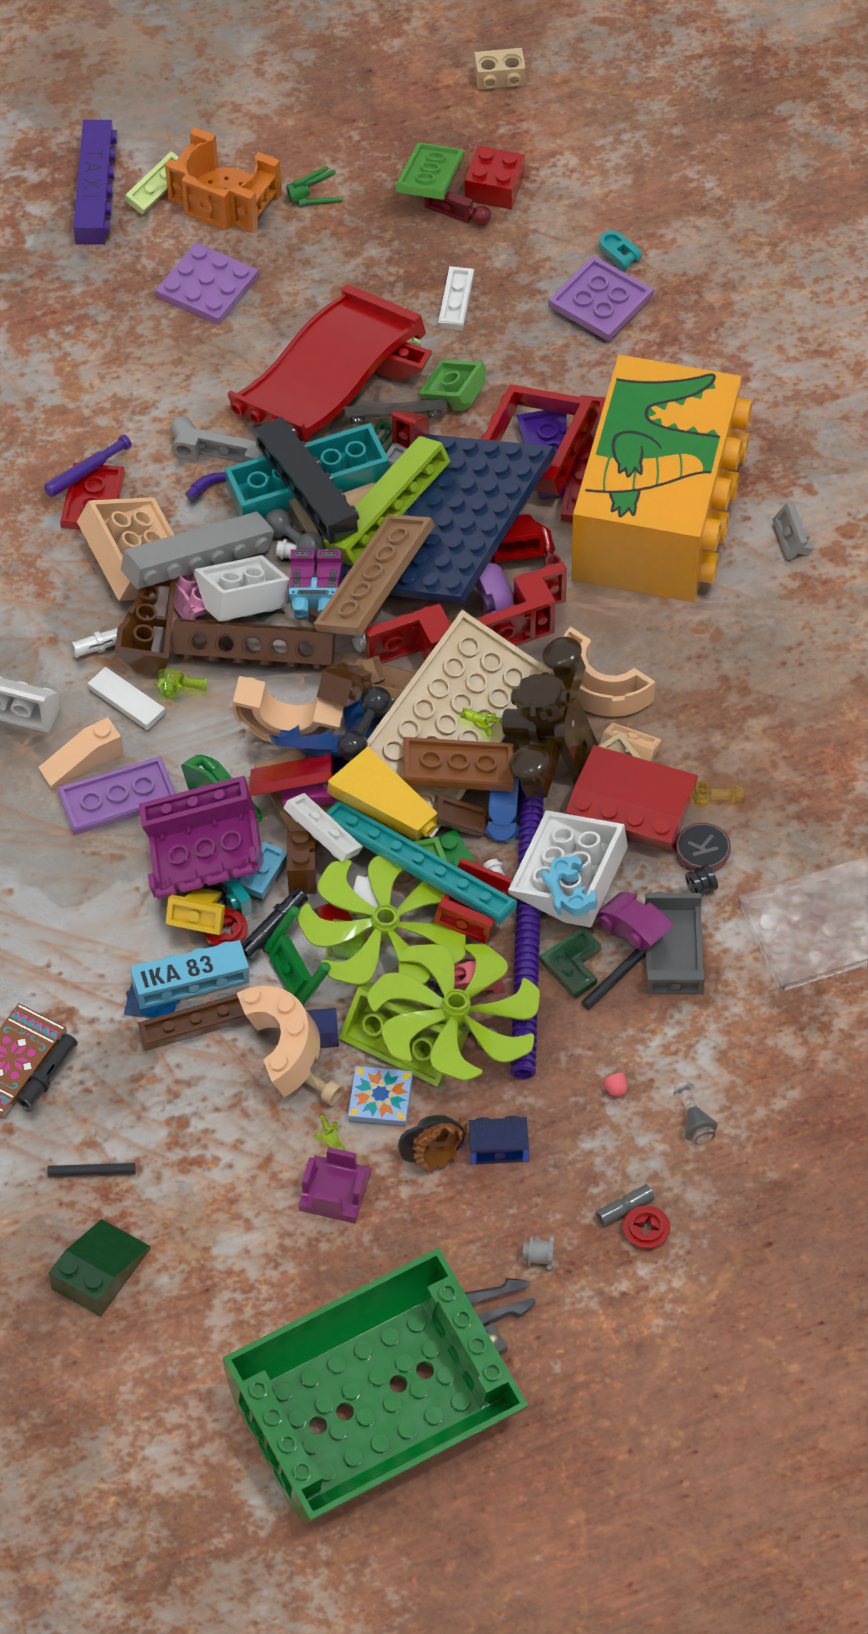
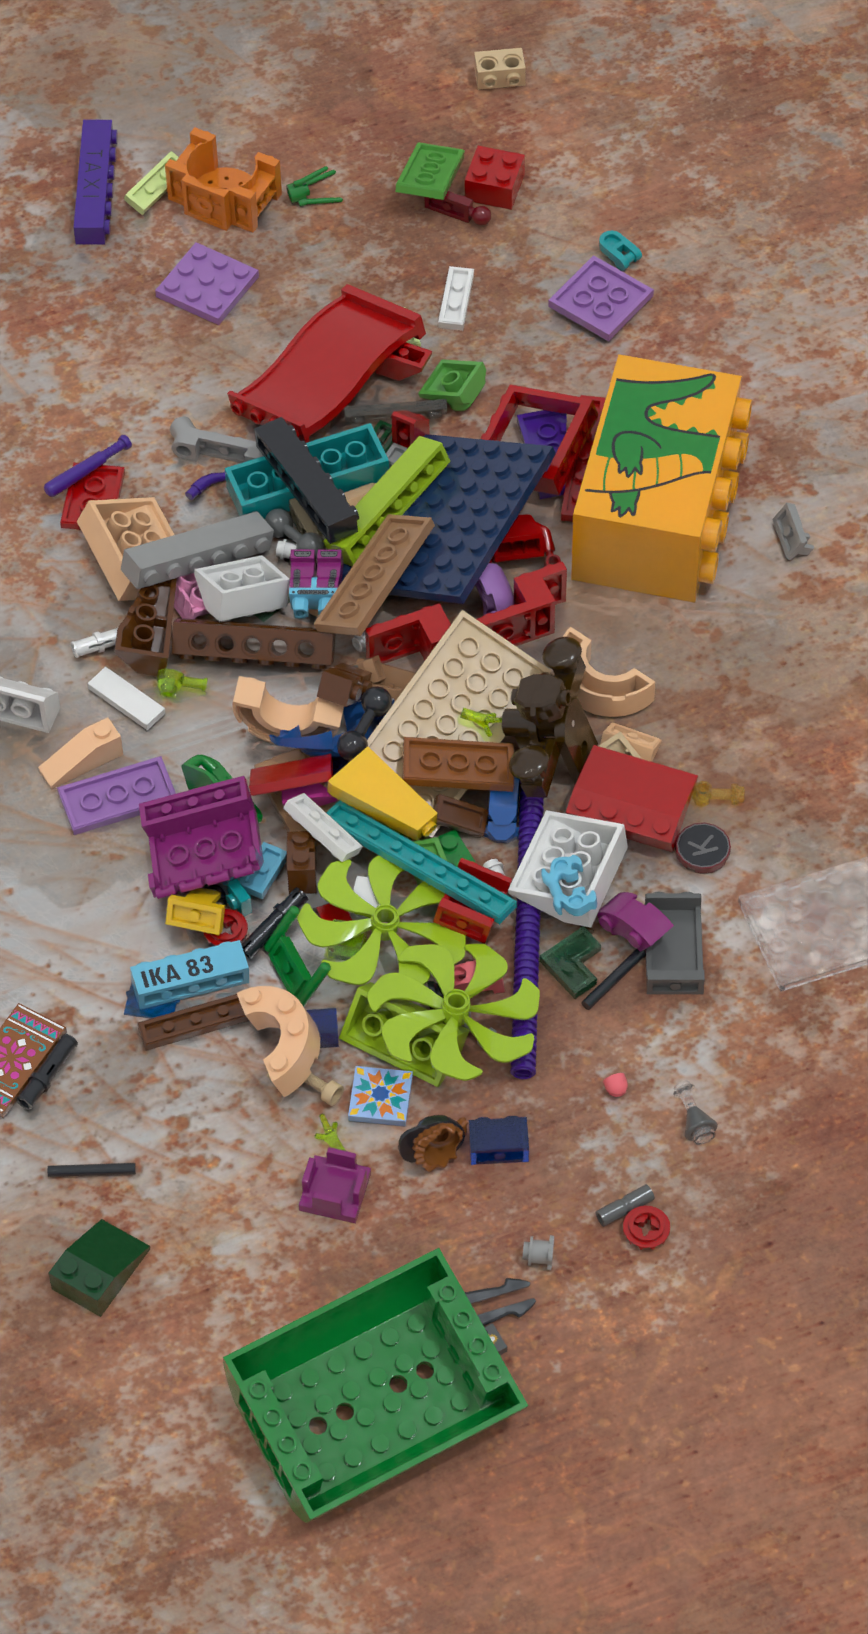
black wheel [685,865,718,897] -> none

